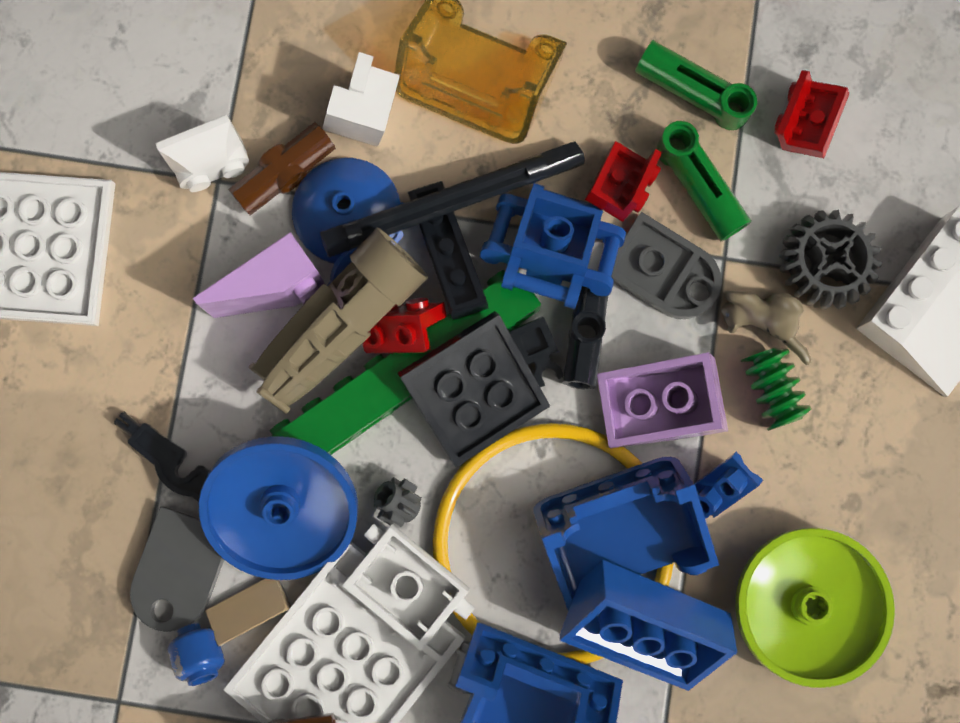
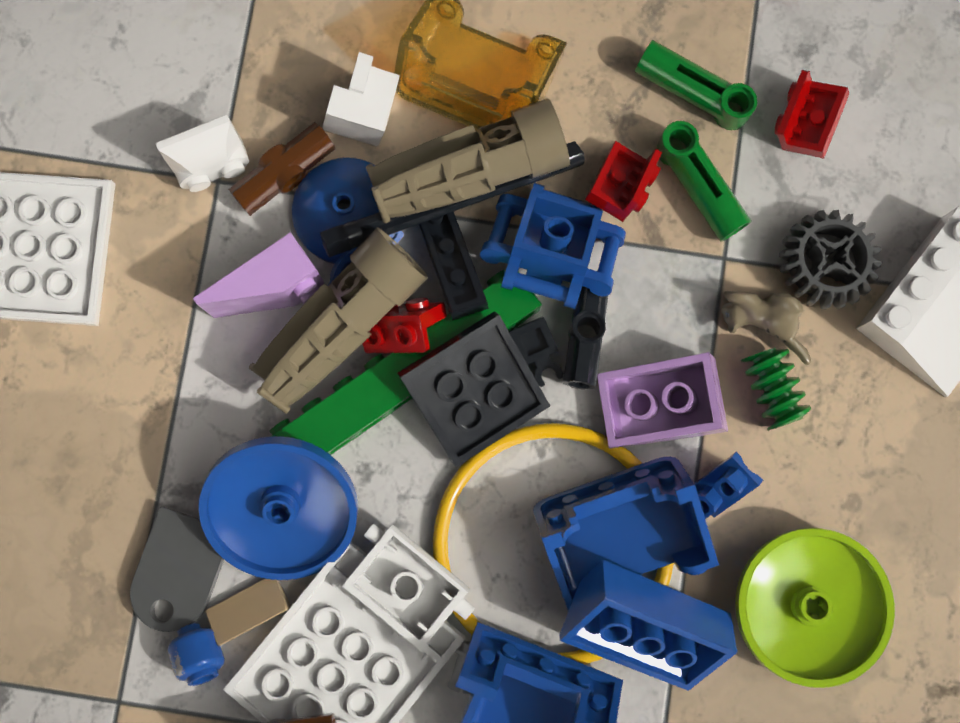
black piece [114,412,210,502] -> none
dark grey gear [374,477,422,527] -> none
dark grey tile [612,212,722,319] -> none
none -> dark tan piece [366,98,570,223]

